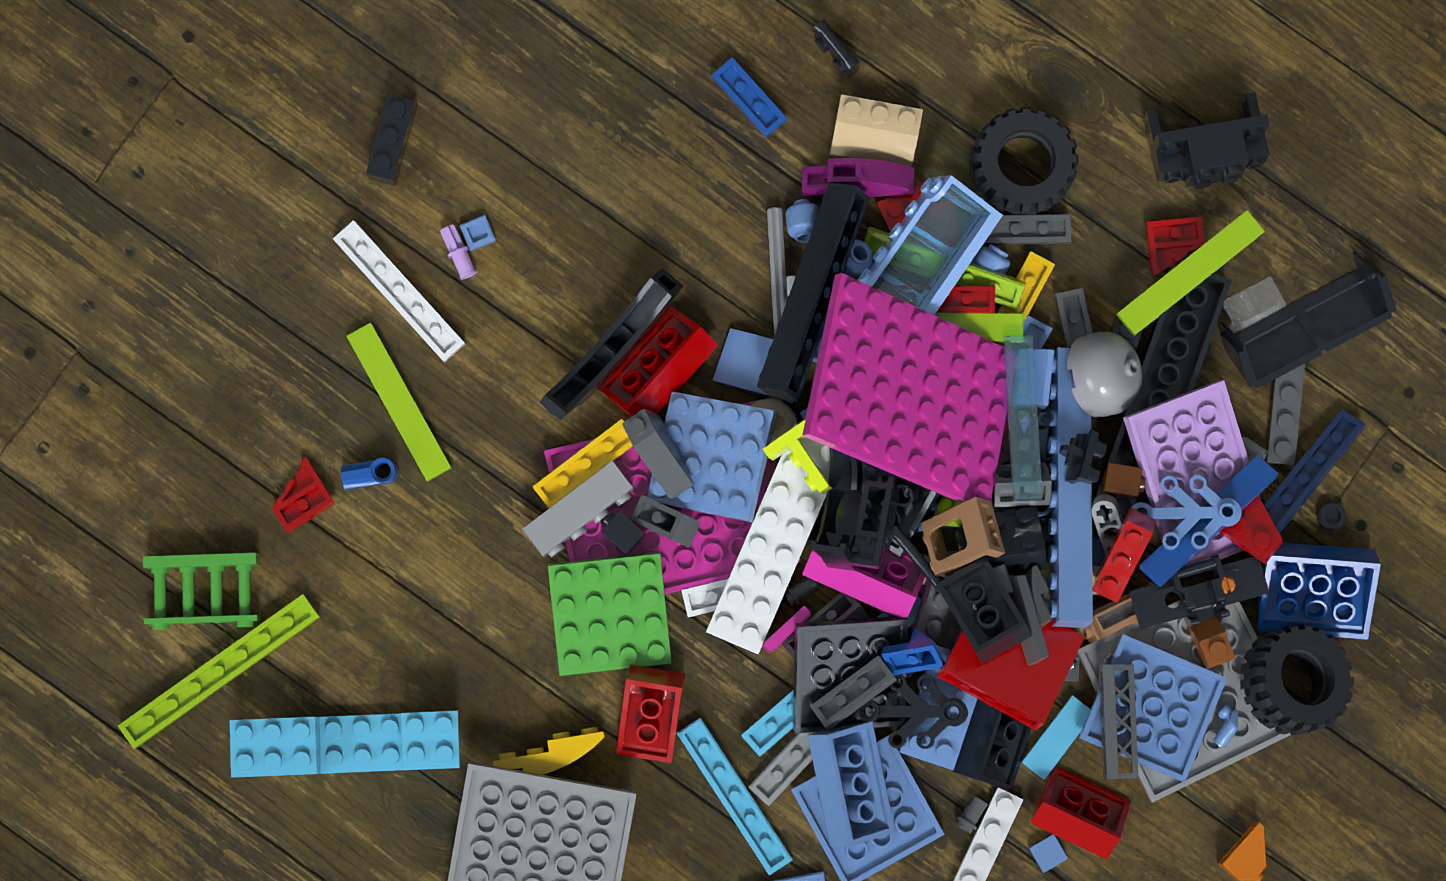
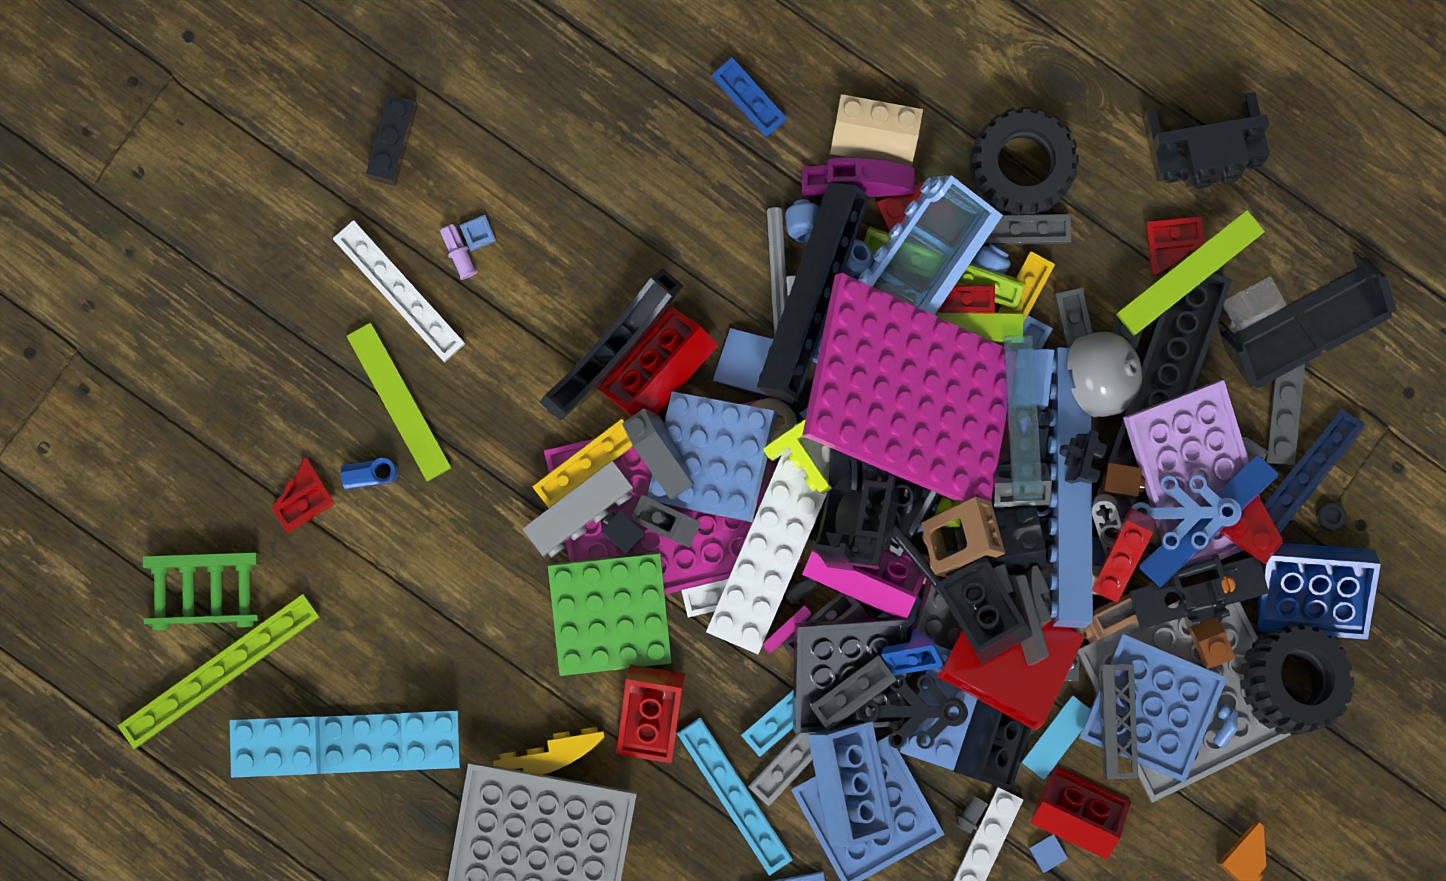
black plate [812,19,860,78] -> none

